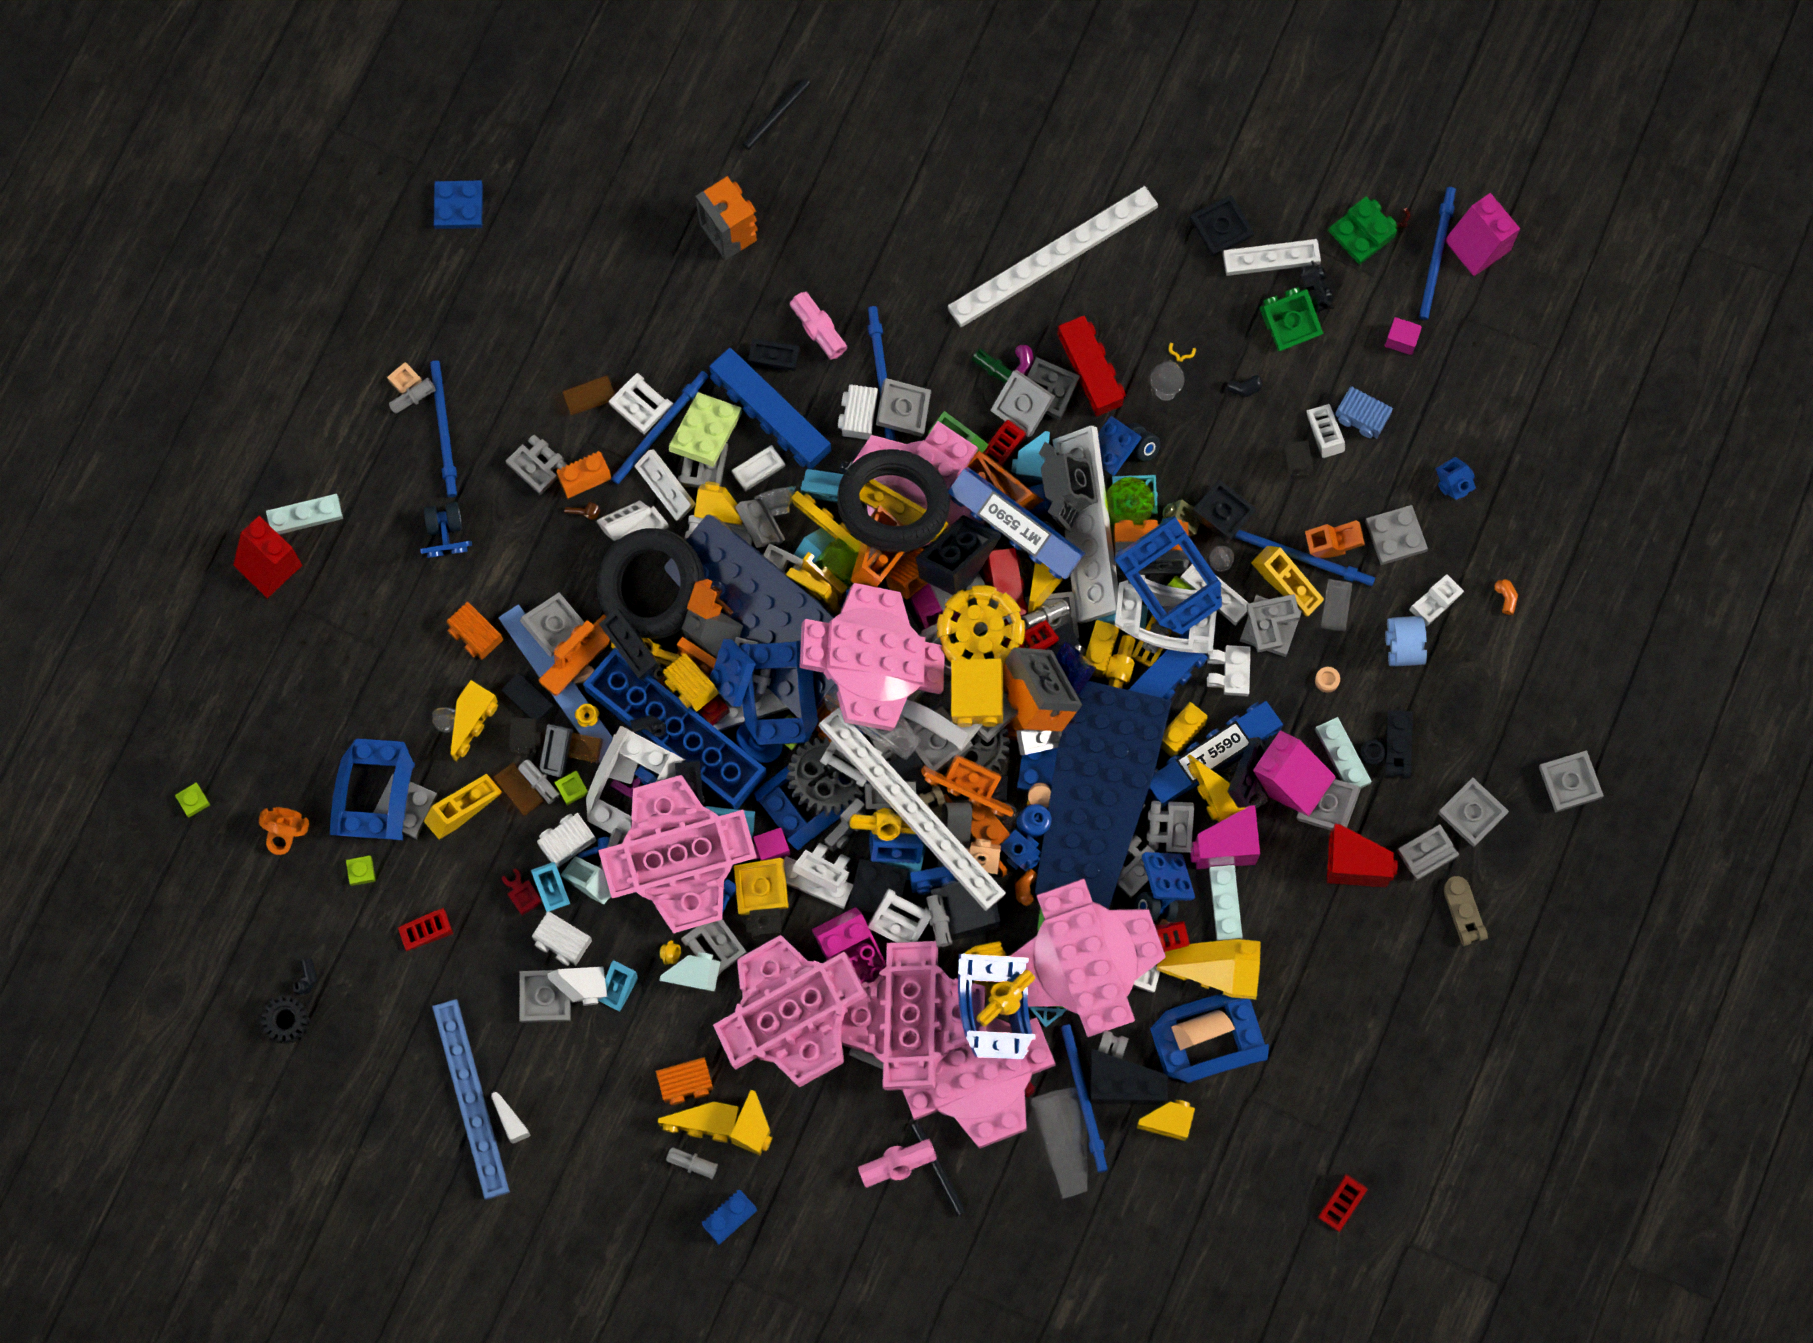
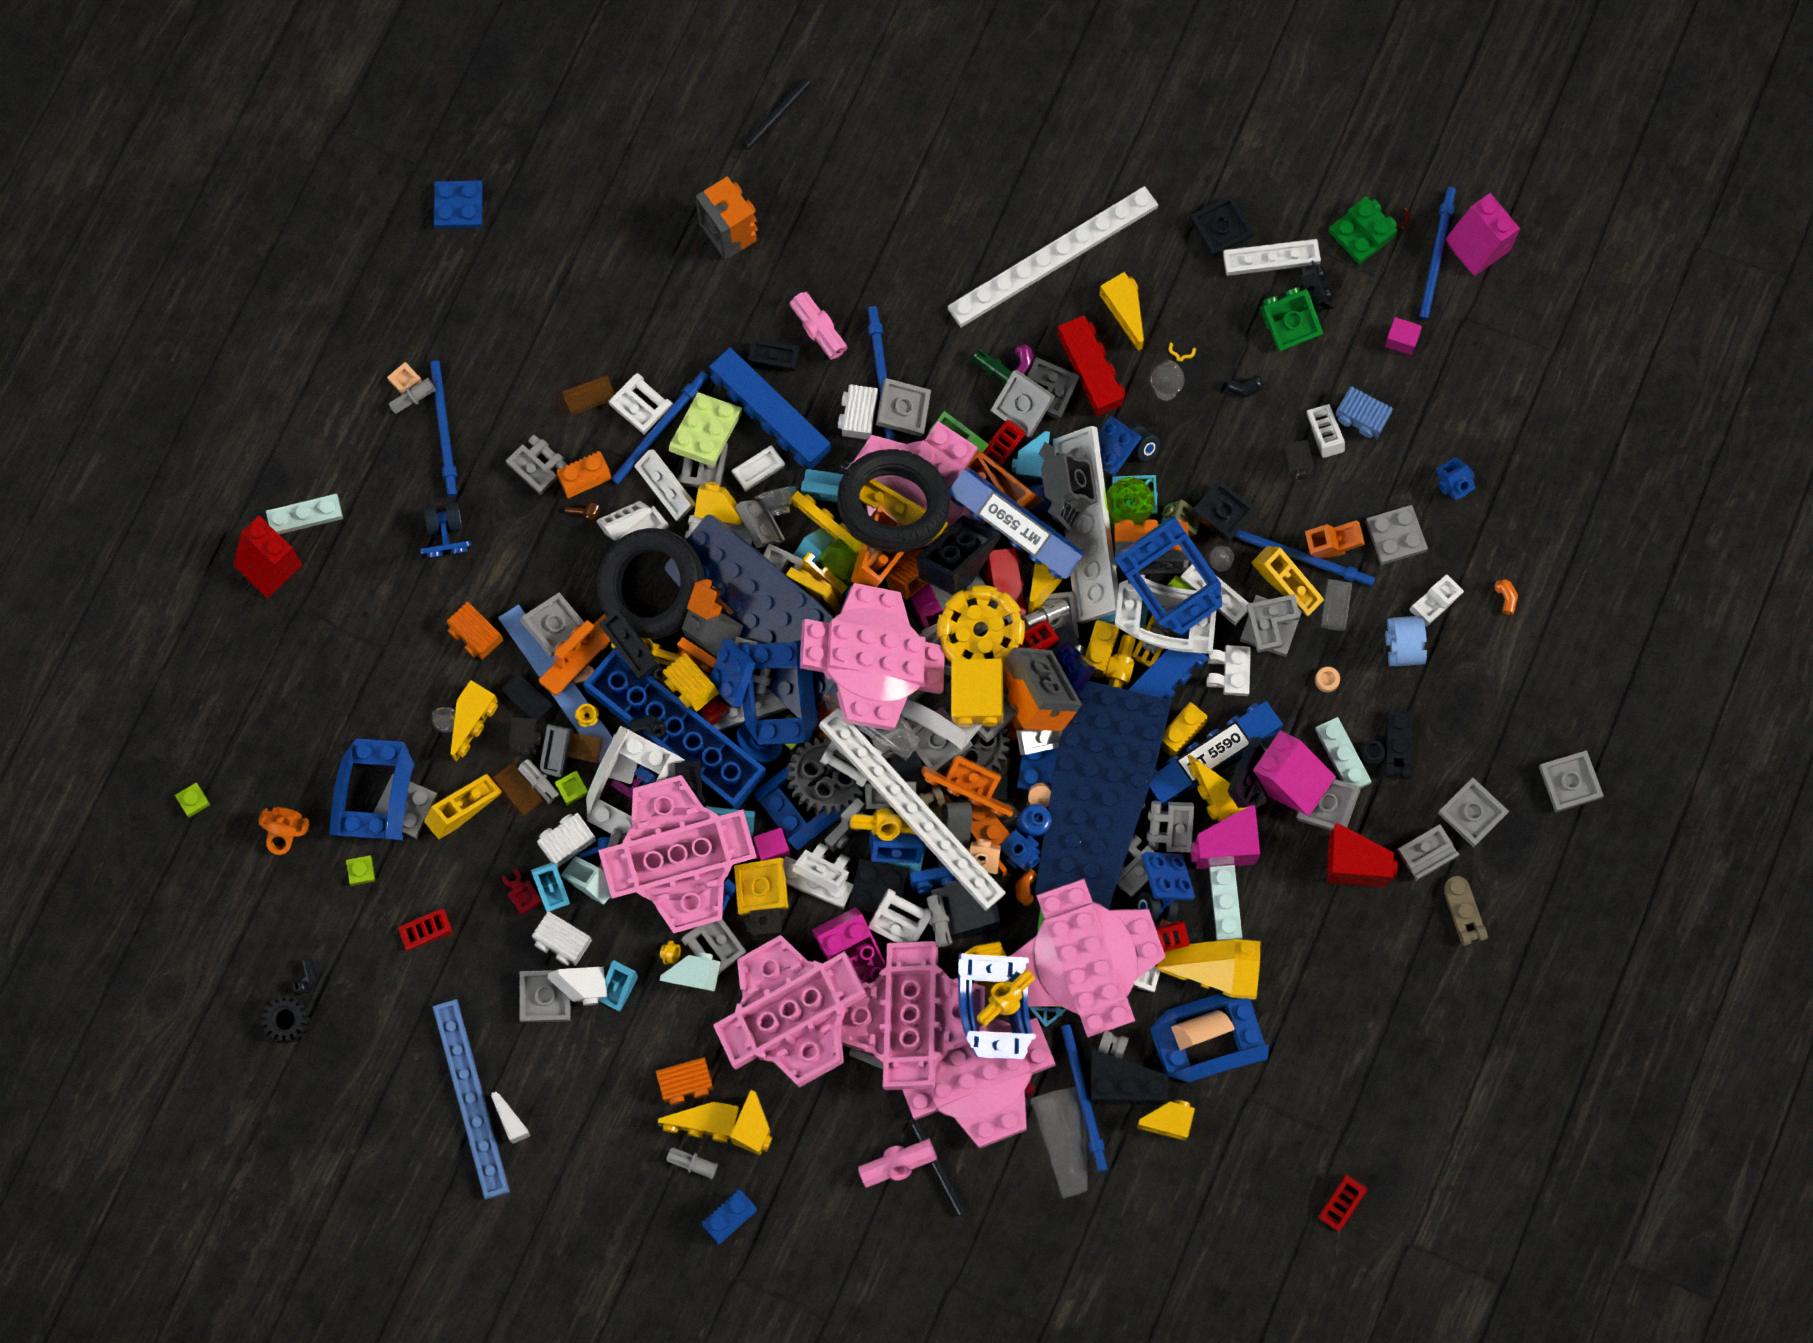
none -> yellow slope [1099,272,1144,351]

